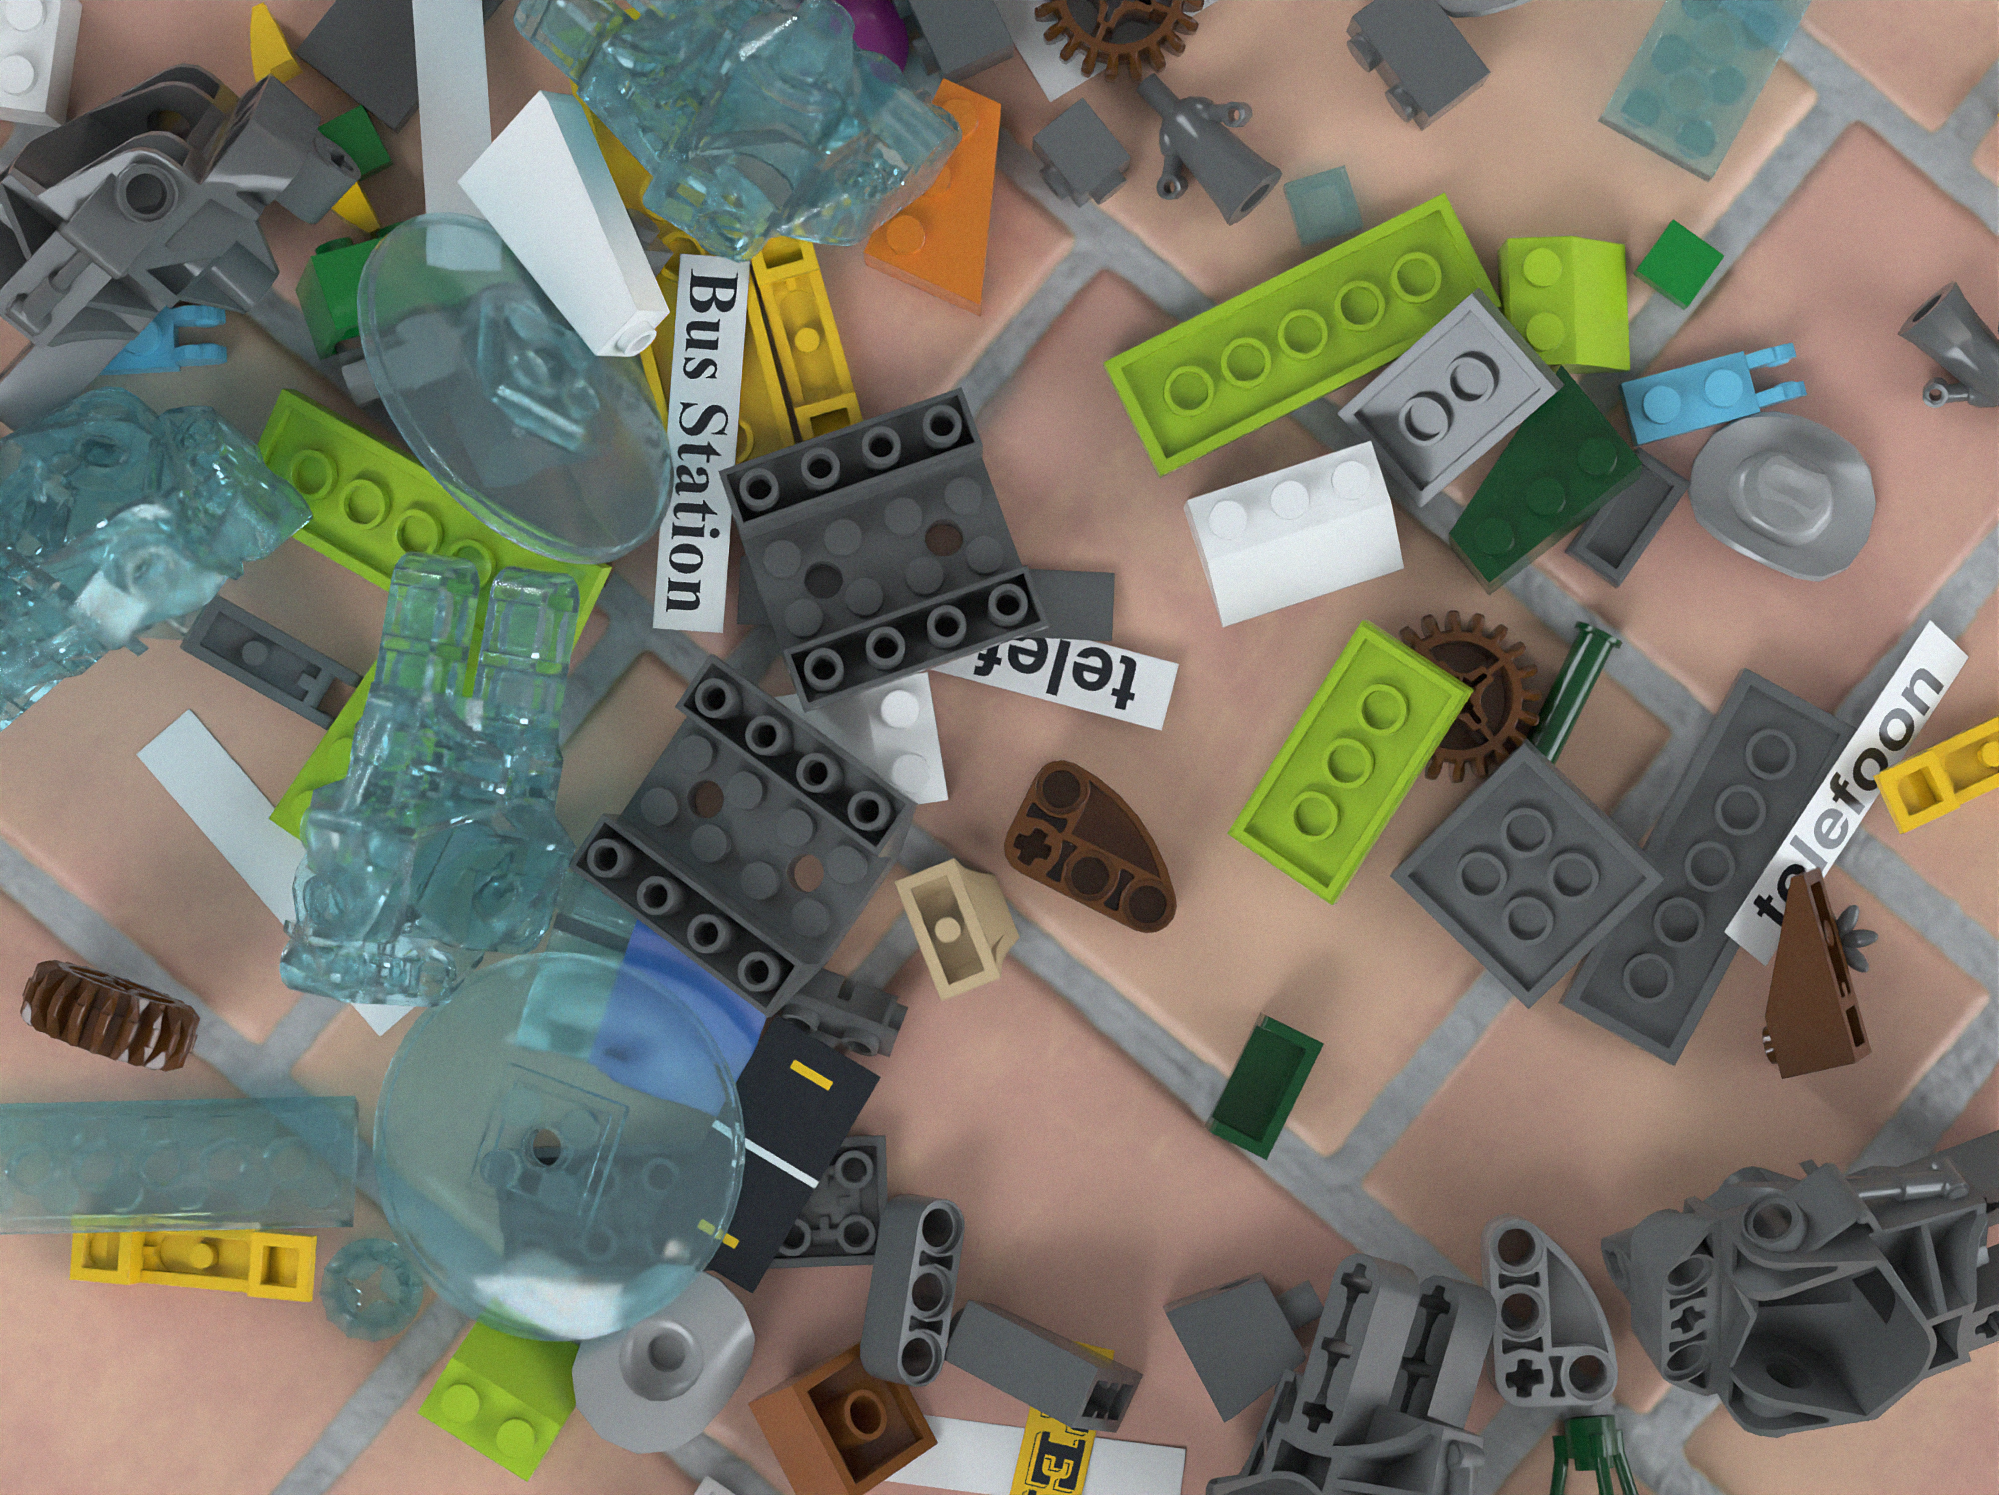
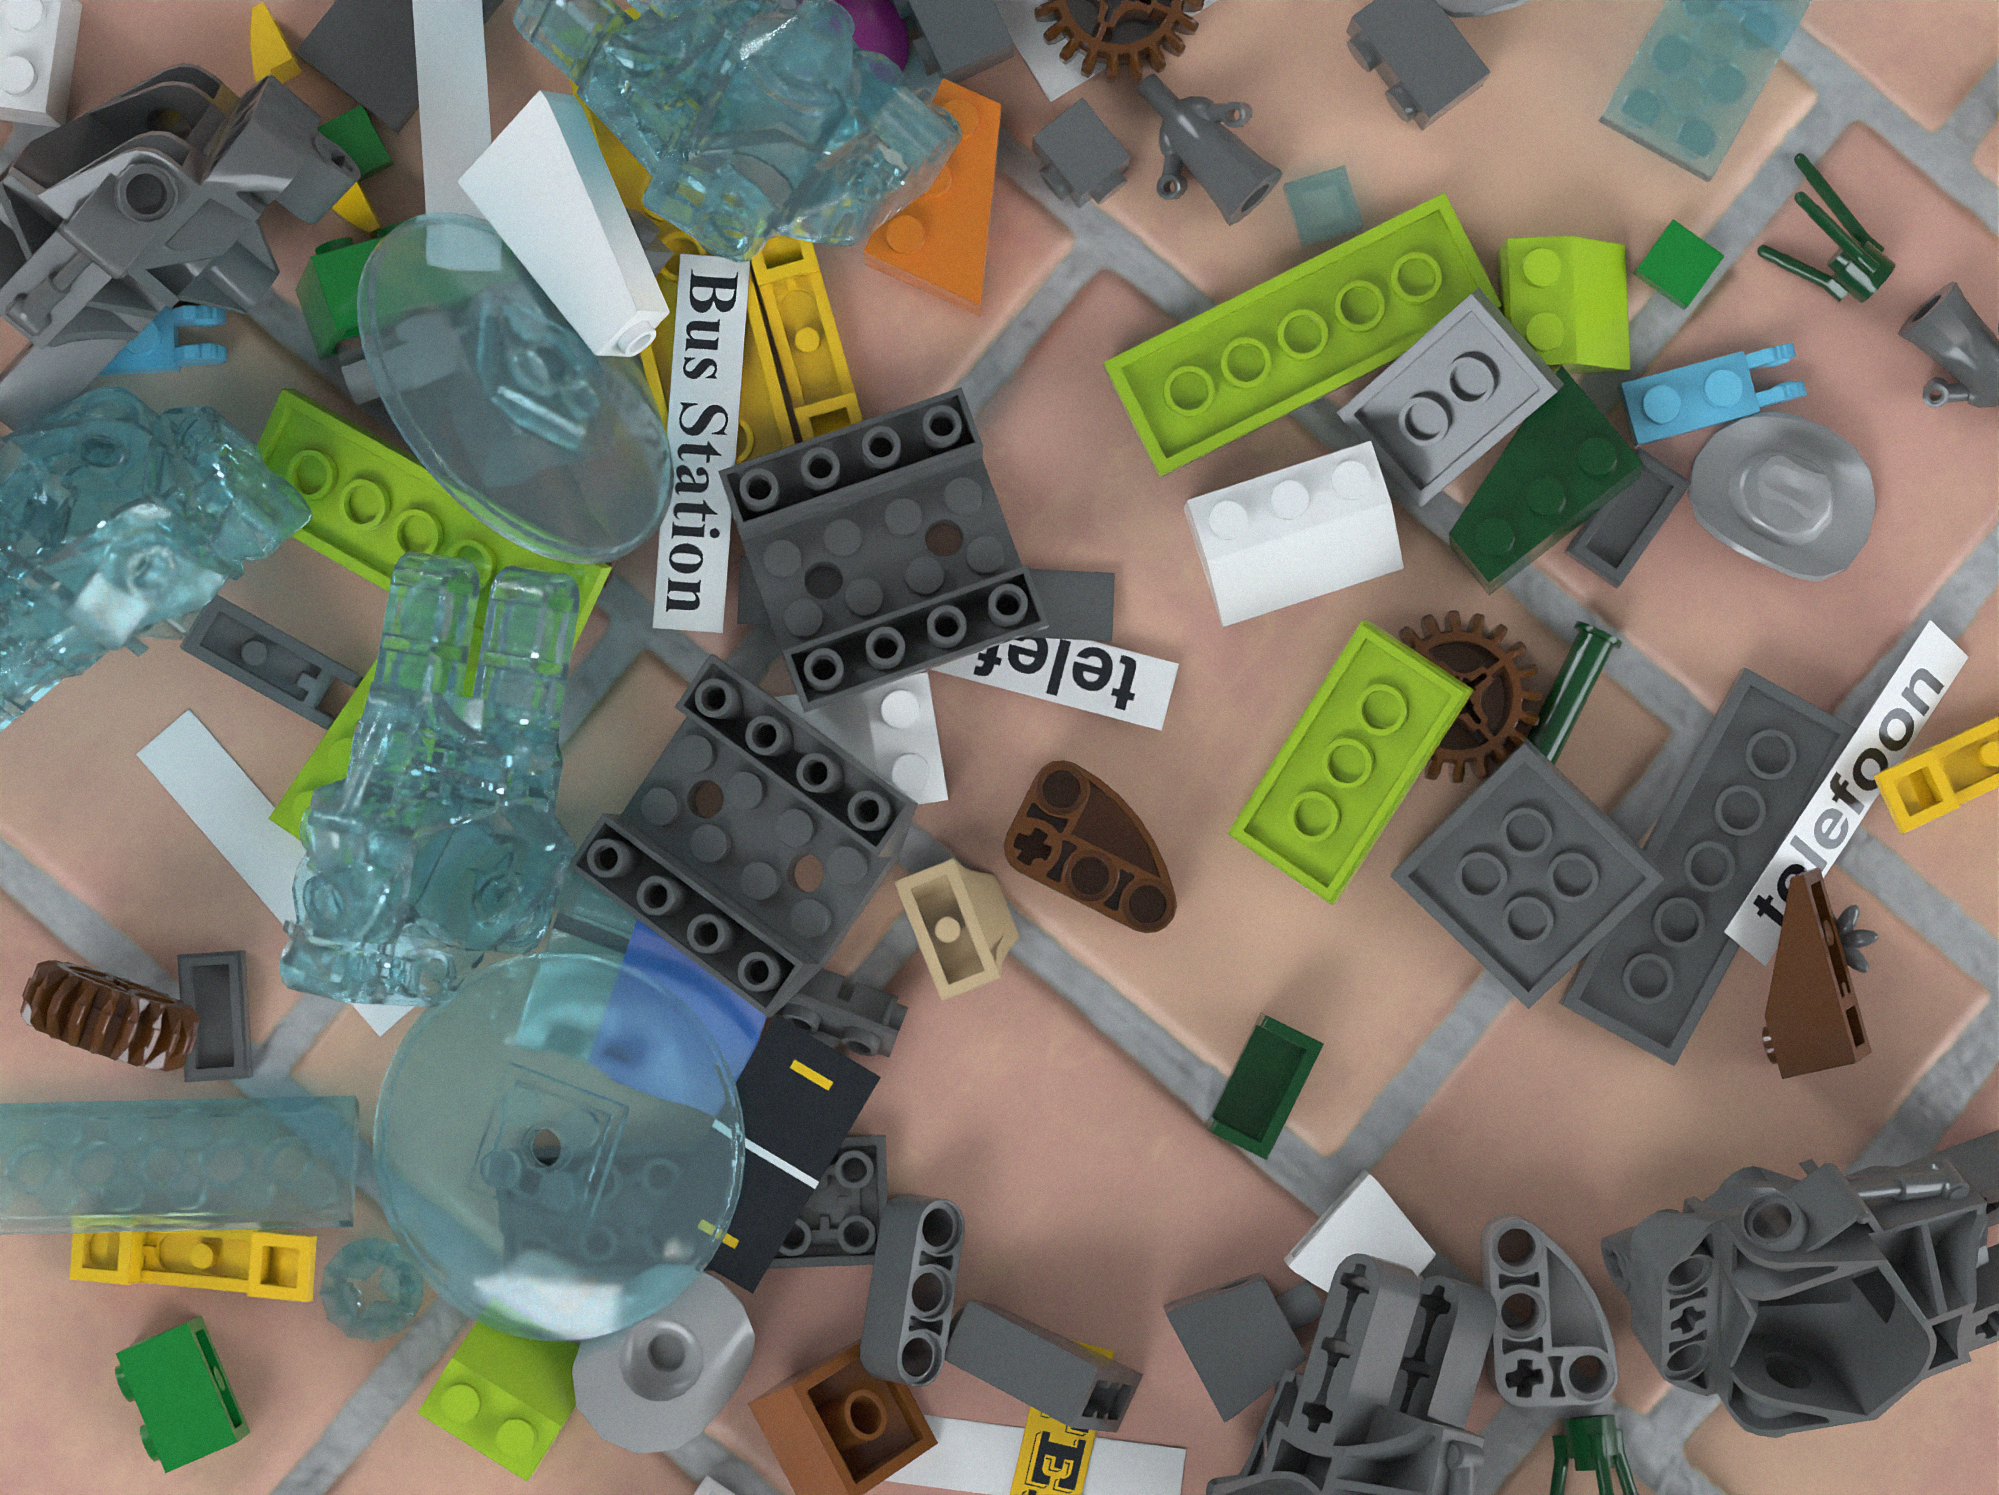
none -> green brick [115,1315,250,1473]
none -> dark grey tile [177,950,253,1082]
none -> white torso [1283,1169,1436,1292]
none -> dark green plant [1757,153,1896,303]

